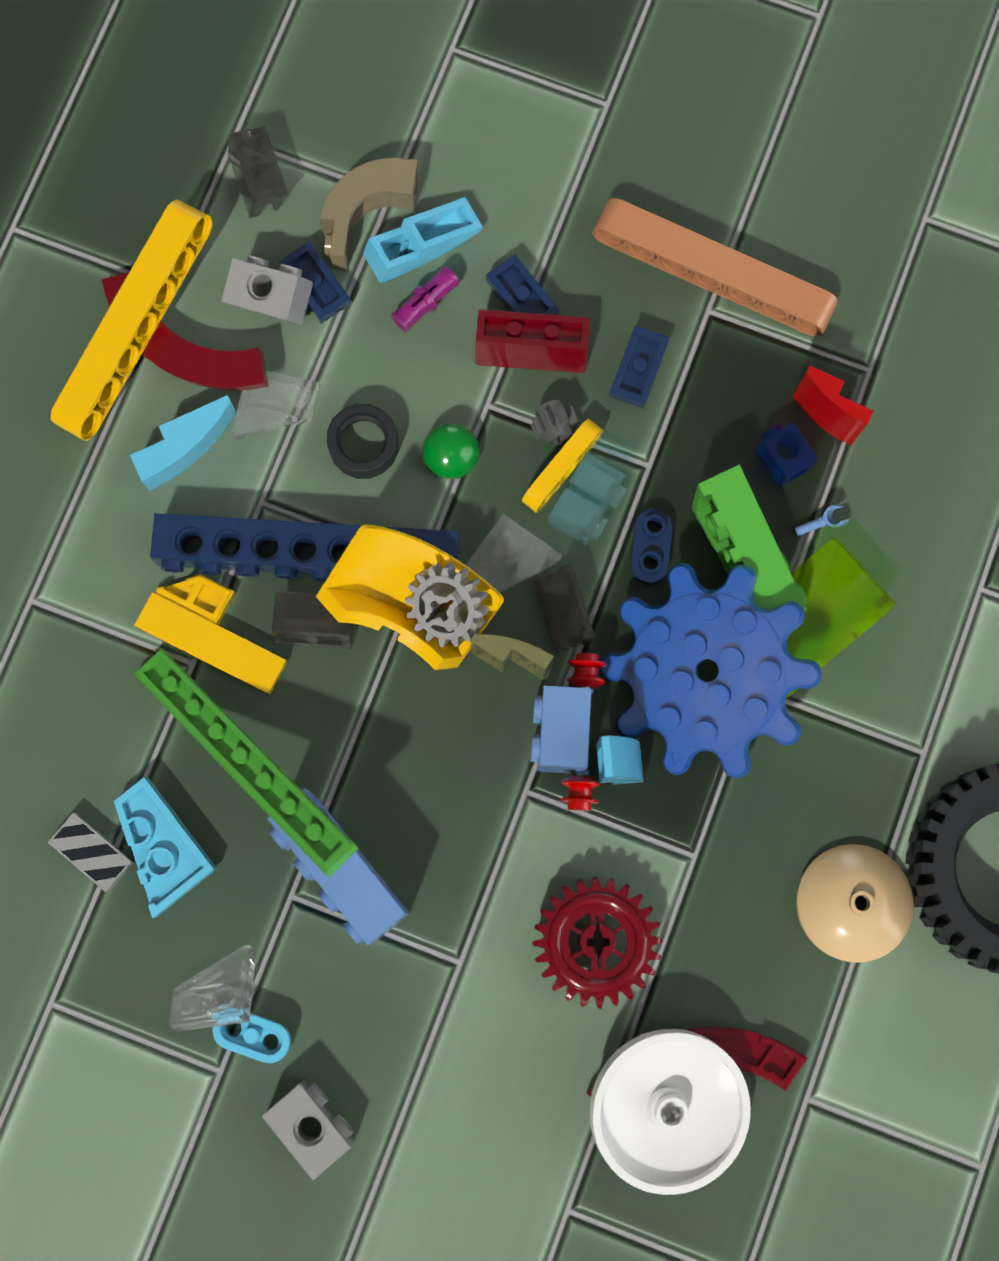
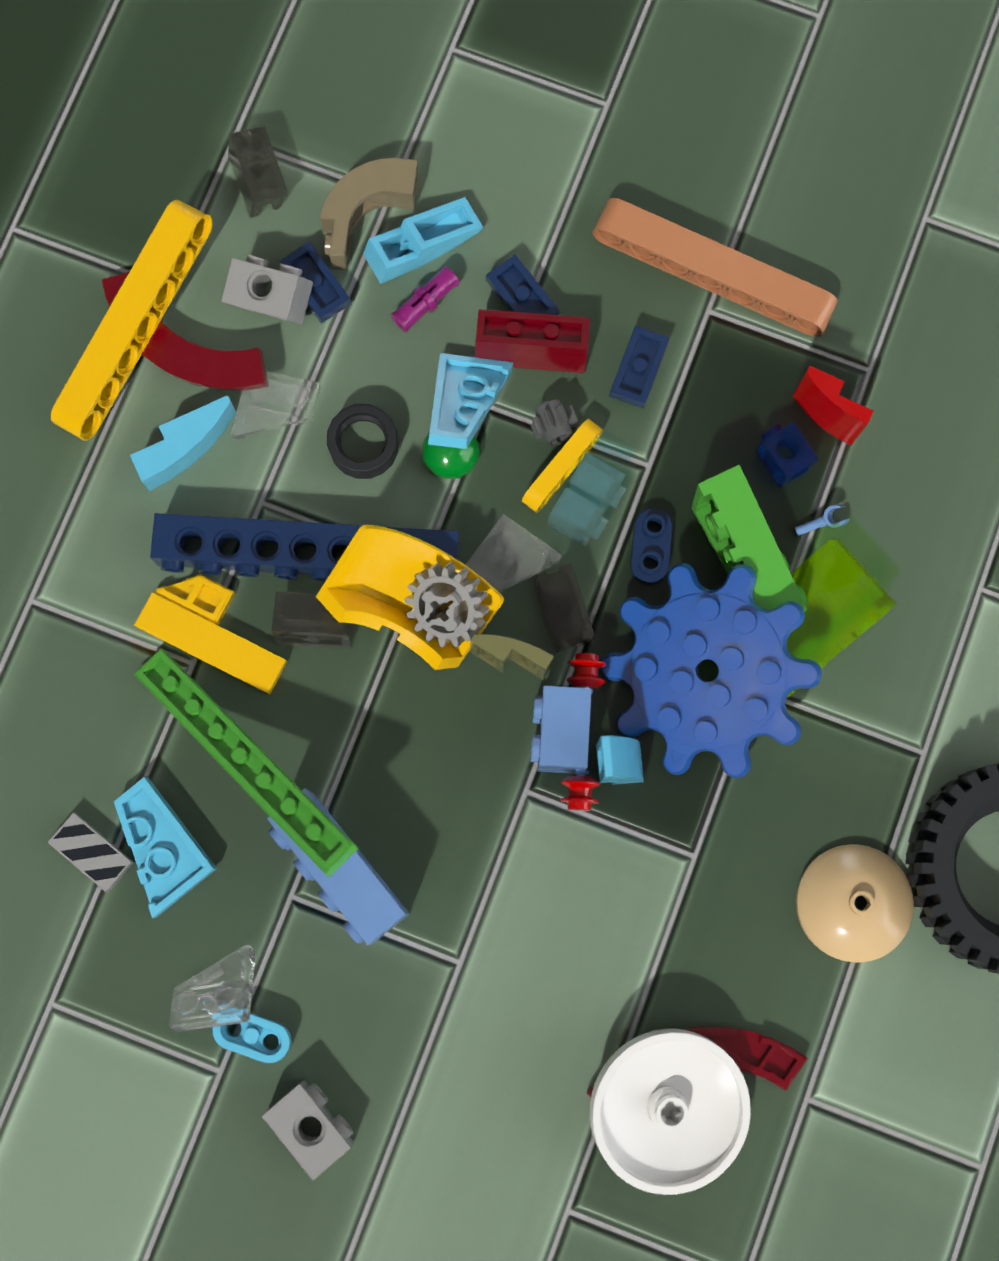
dark red gear [532,876,663,1009] -> none
none -> medium azure wing [428,353,513,449]

